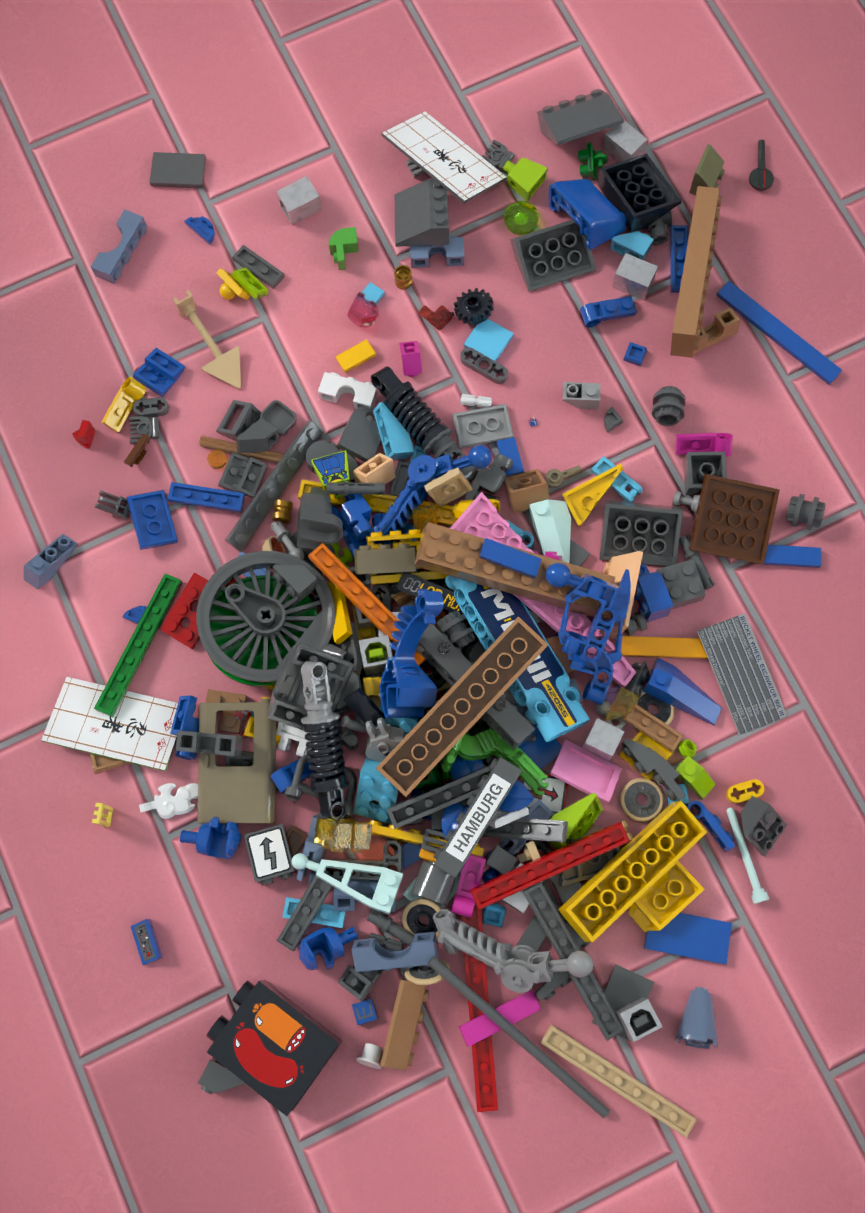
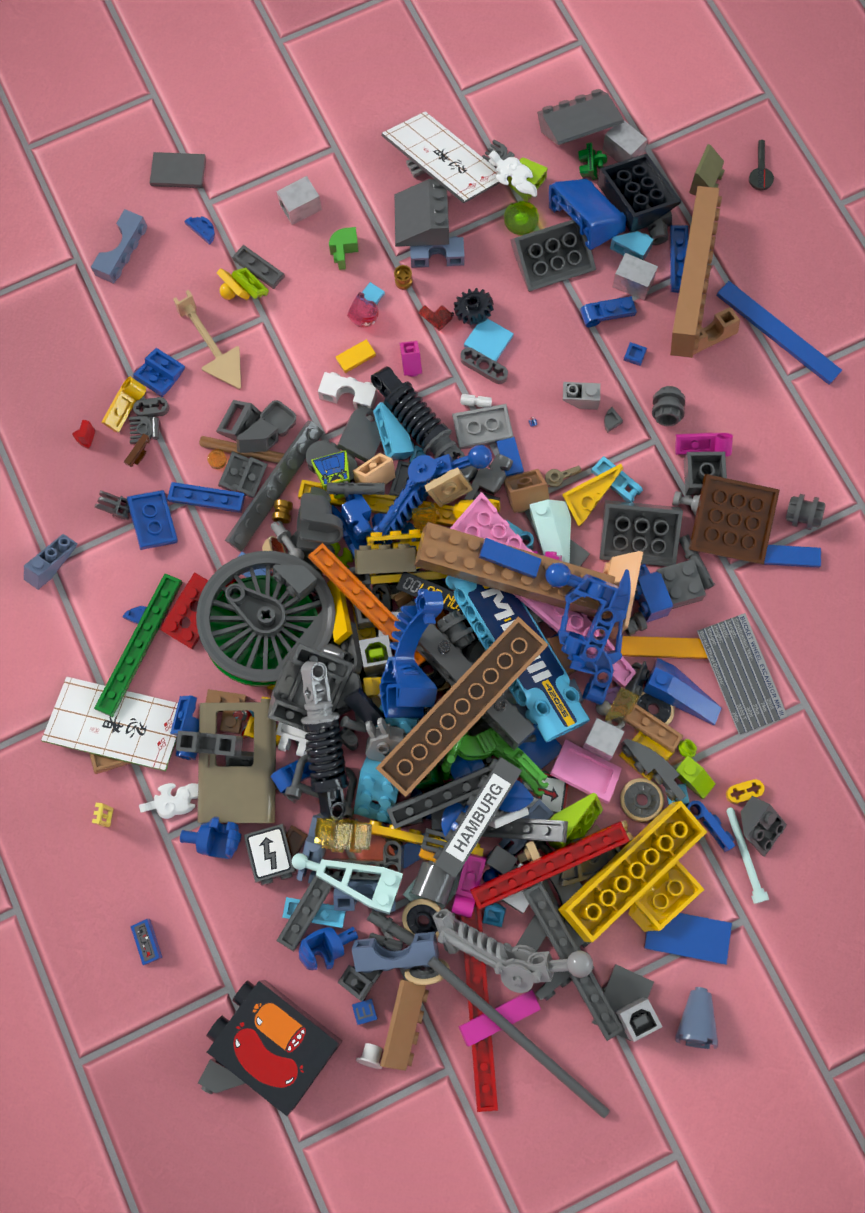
tan tile [540,1024,697,1138] -> none
none -> white piece [488,150,537,197]

